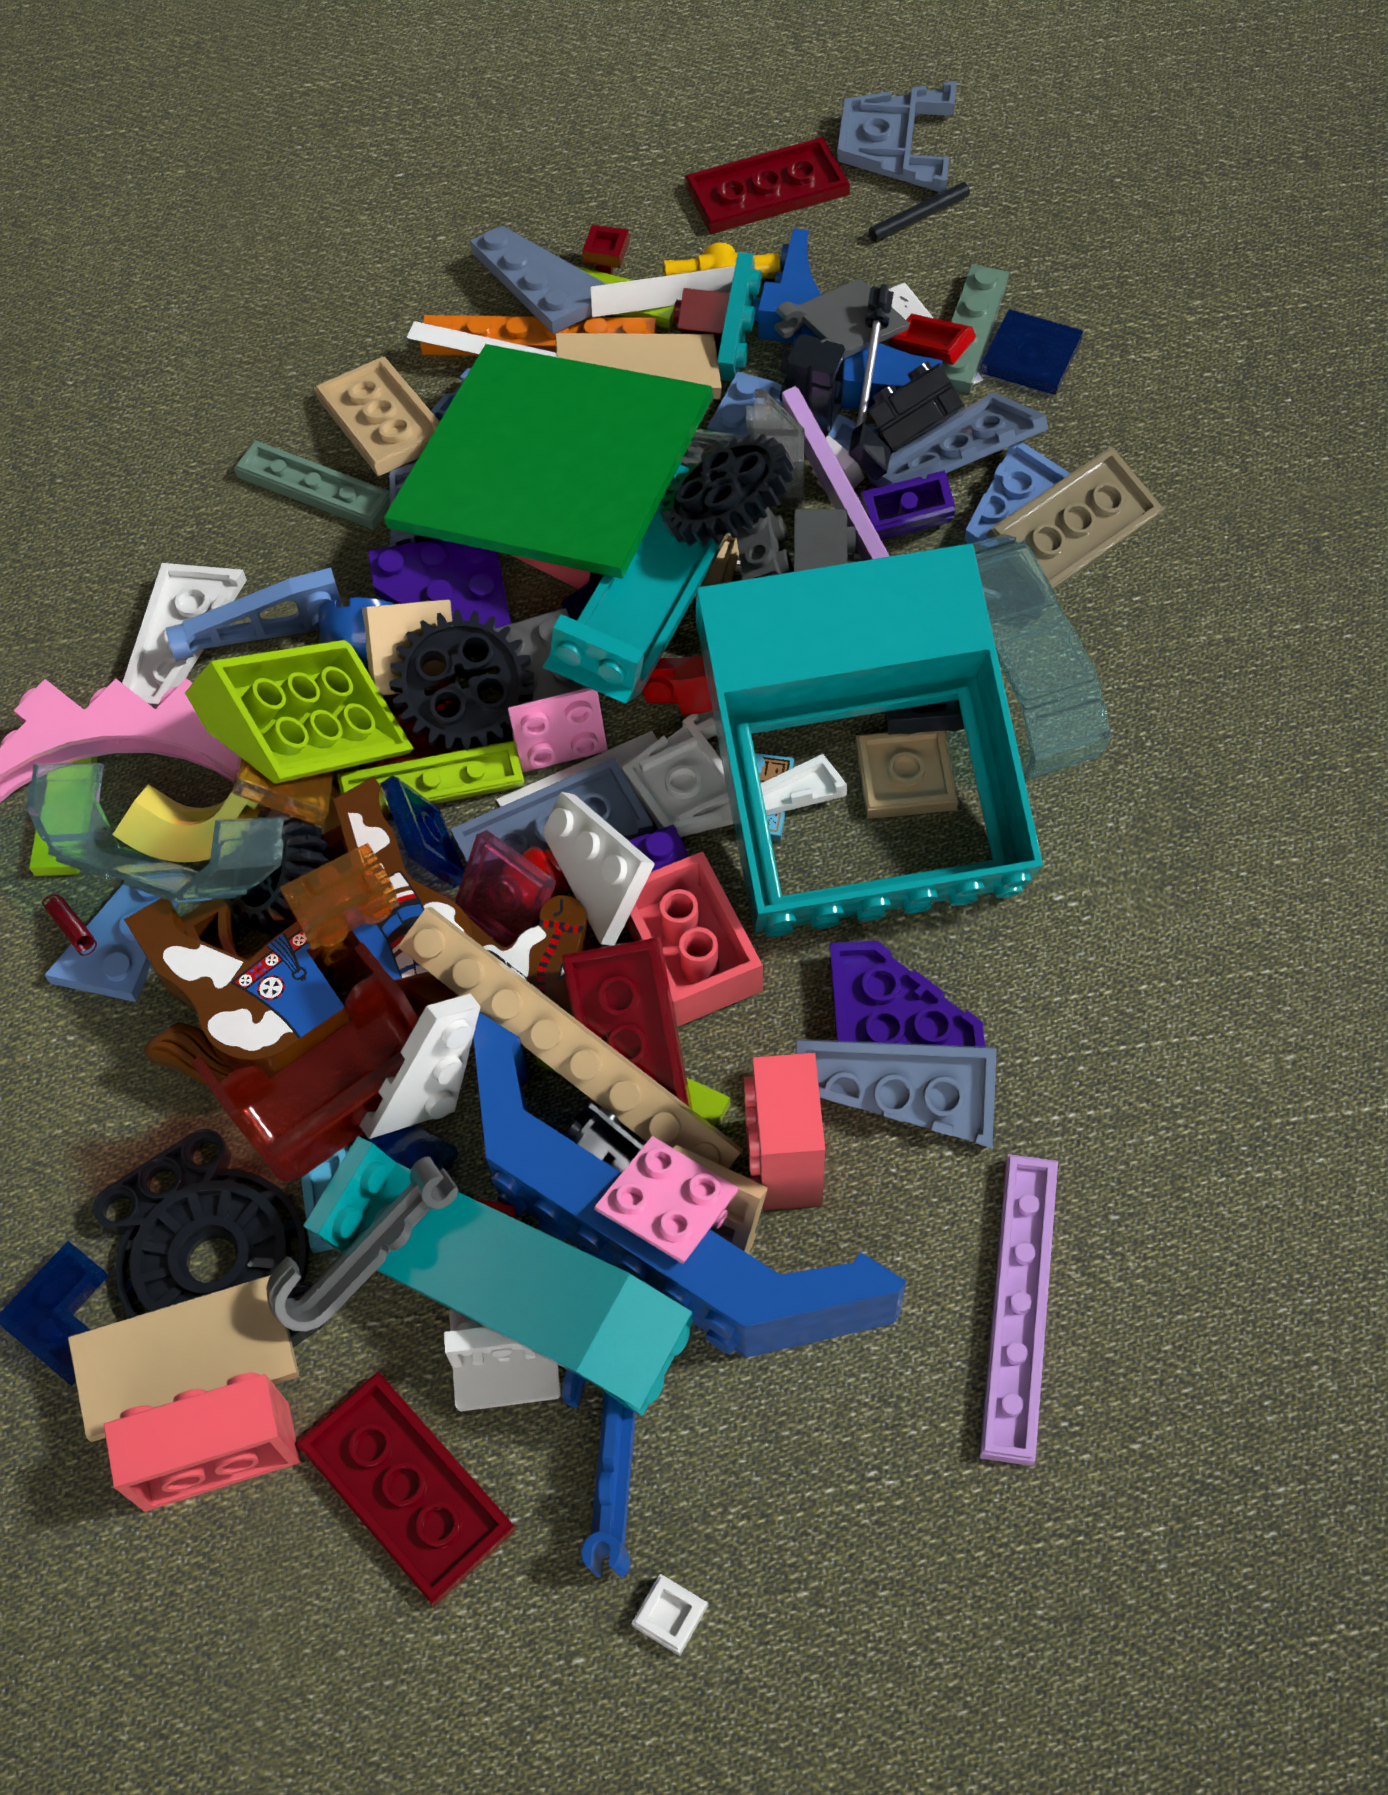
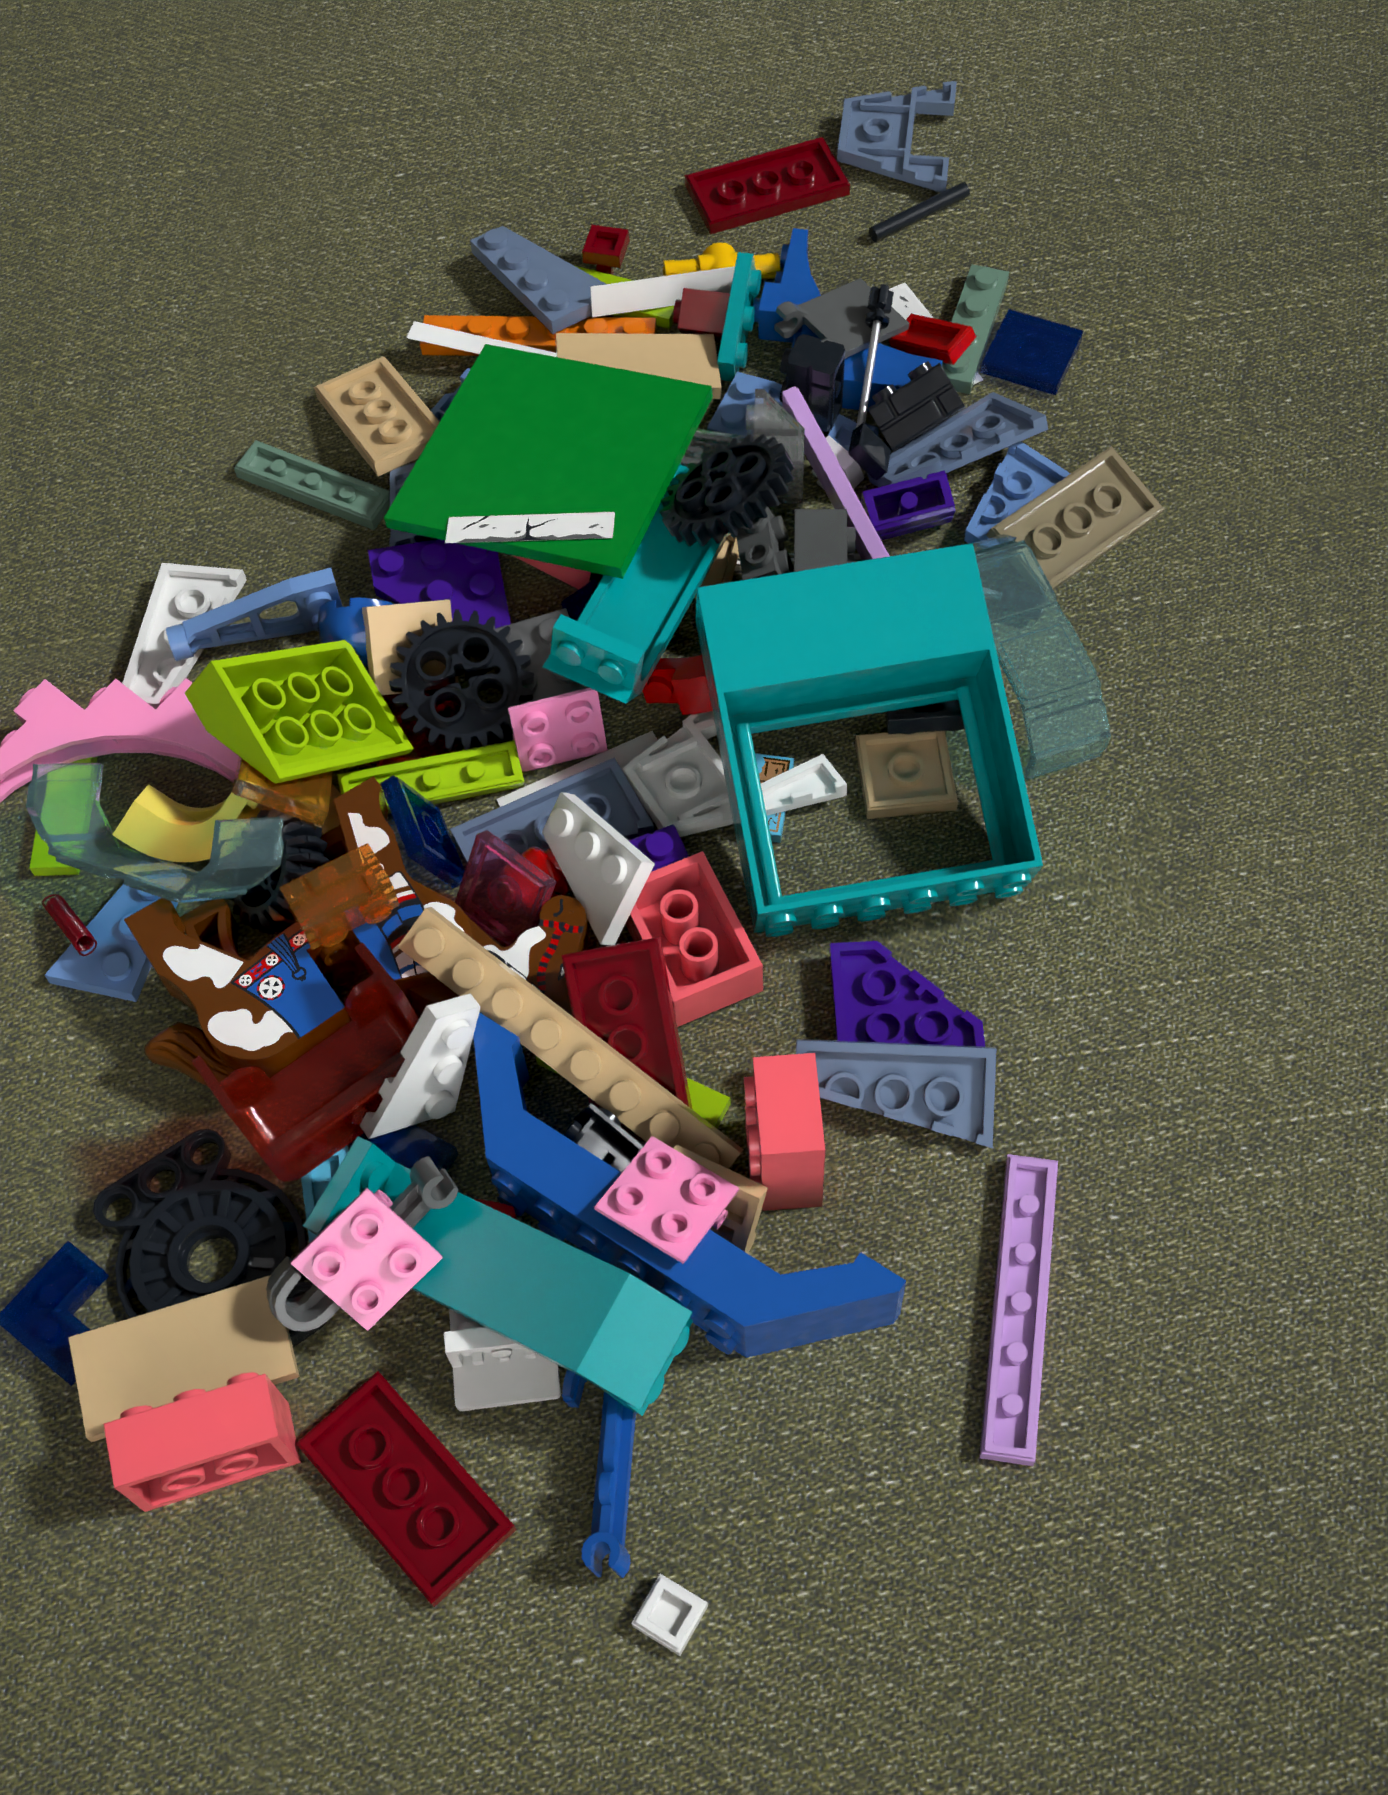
none -> bright pink hinge [291,1188,443,1331]
none -> white sticker [445,512,615,543]

